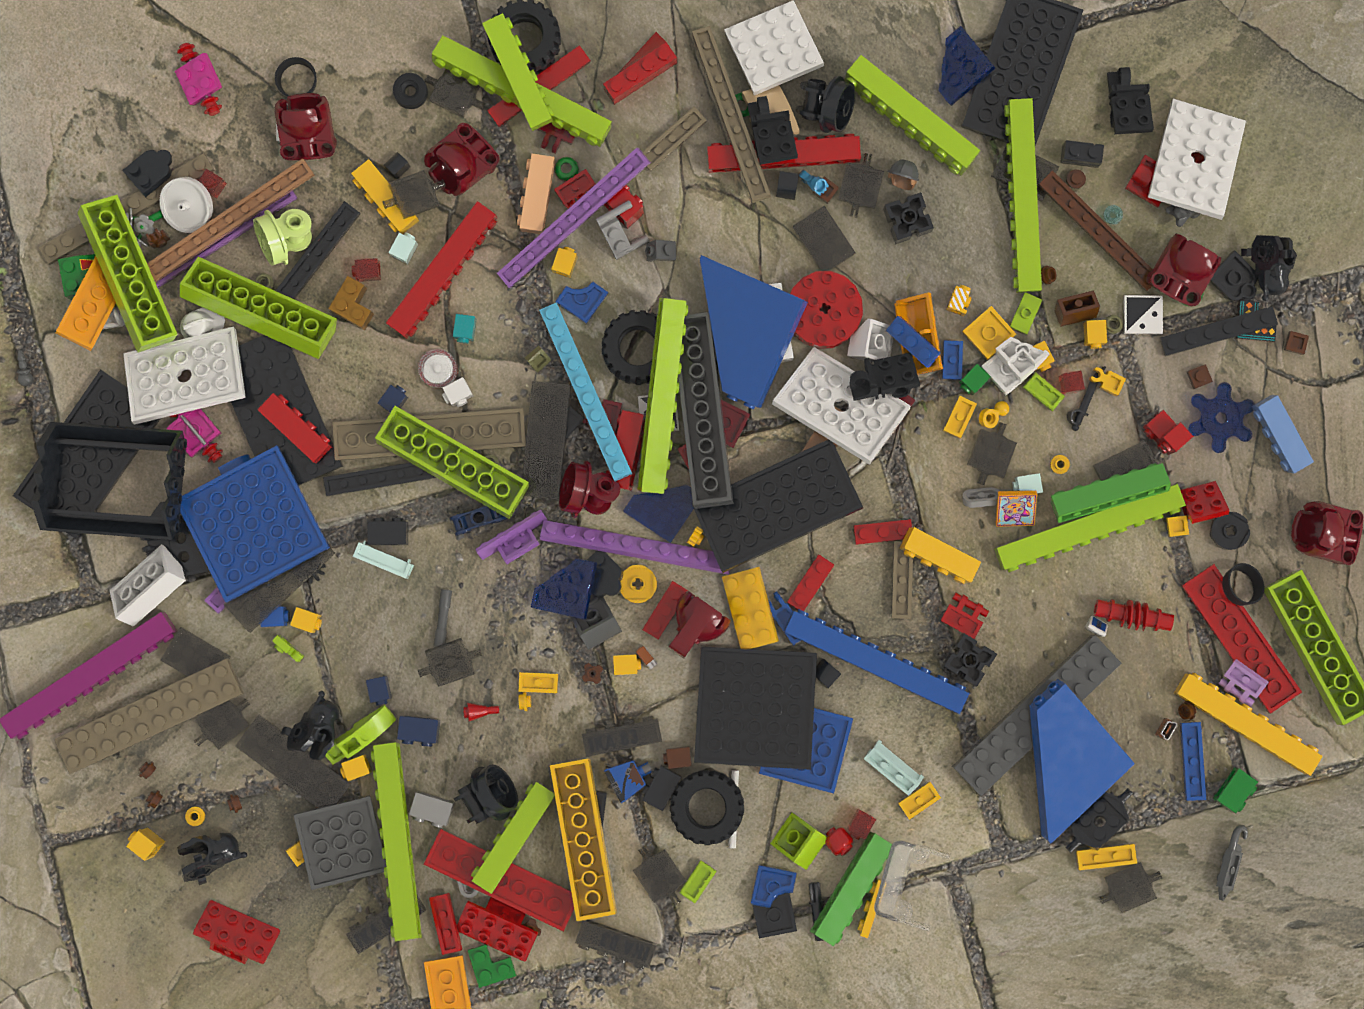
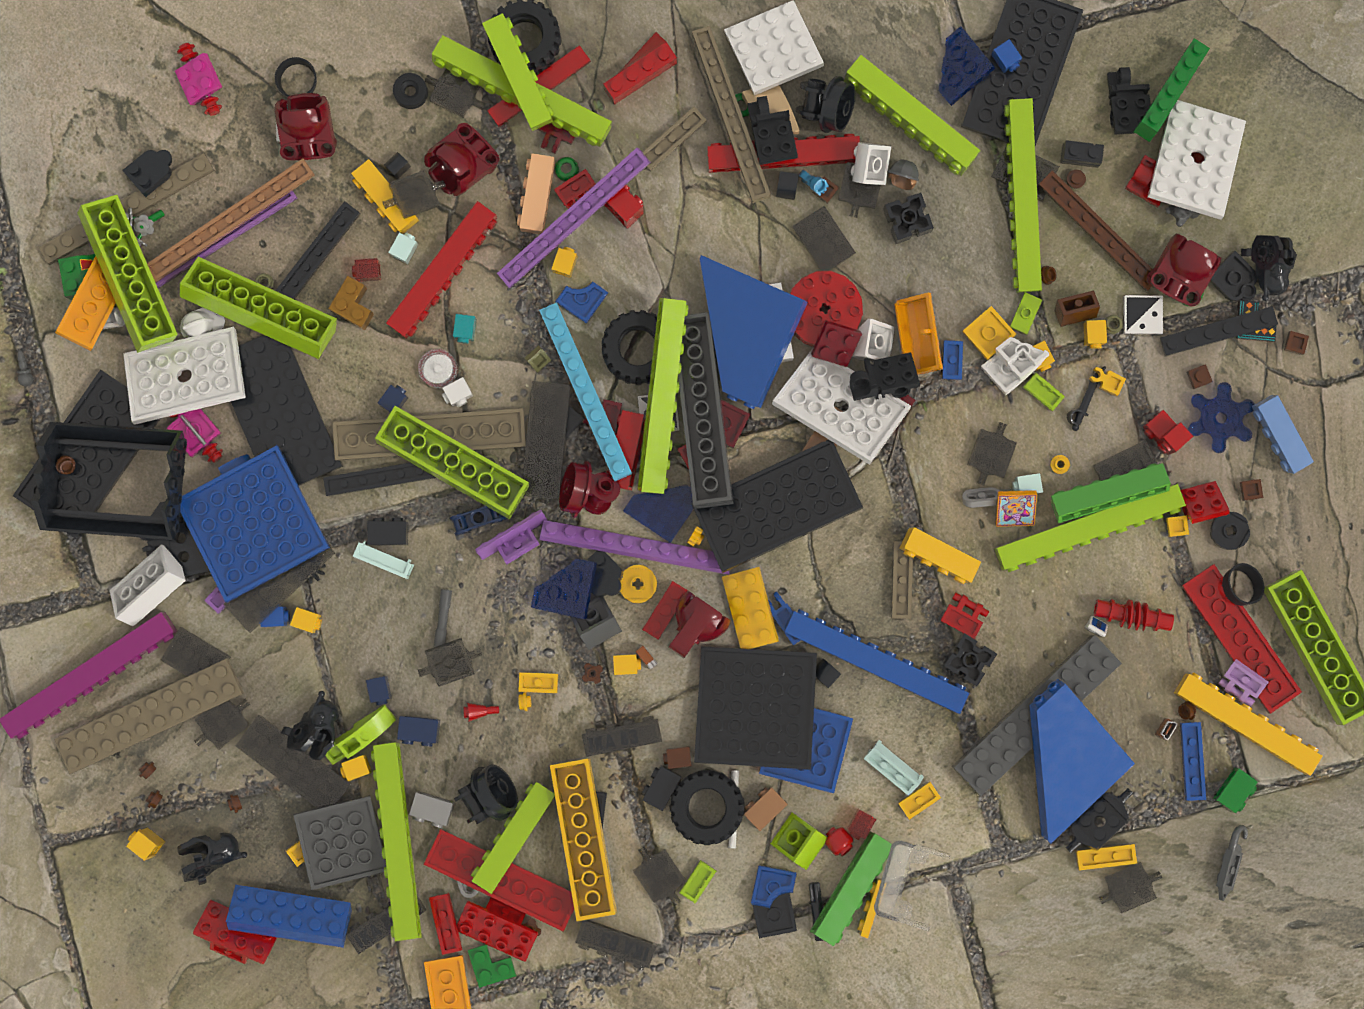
reddish brown plate [145,228,170,249] -> none
white piece [160,177,213,233] -> none
yellow plate [185,807,205,826] -> none
clear red brick [198,169,227,199] -> none
yellowish green piece [253,209,312,266] -> none
red brick [257,393,332,464] -> none
lime plate [272,635,304,662] -> none
light grey plate [596,200,649,260] -> none
torso [604,760,653,803] -> none
dark grey bracket [645,240,676,262] -> none
red plate [787,554,834,611] -> none
red plate [853,519,912,545] -> none
blue plate [886,316,941,368] -> none
yellow plate [943,396,977,439] -> none
yellow brick [946,285,972,317] -> none
green brick [959,364,991,395] -> none
yellow plate [979,401,1009,428] -> none
clear red brick [1059,370,1085,395] -> none
clear light blue plate [1104,205,1123,224] -> none
dark red piece [1291,501,1364,565] -> none
none -> reddish brown plate [55,455,75,474]
none -> blue brick [226,885,352,948]
none -> medium nougat brick [744,787,788,831]
none -> dark red plate [811,320,862,367]
none -> white brick [851,142,891,185]
none -> blue brick [991,39,1022,73]
none -> green brick [1134,38,1210,142]
none -> reddish brown plate [1240,479,1264,501]

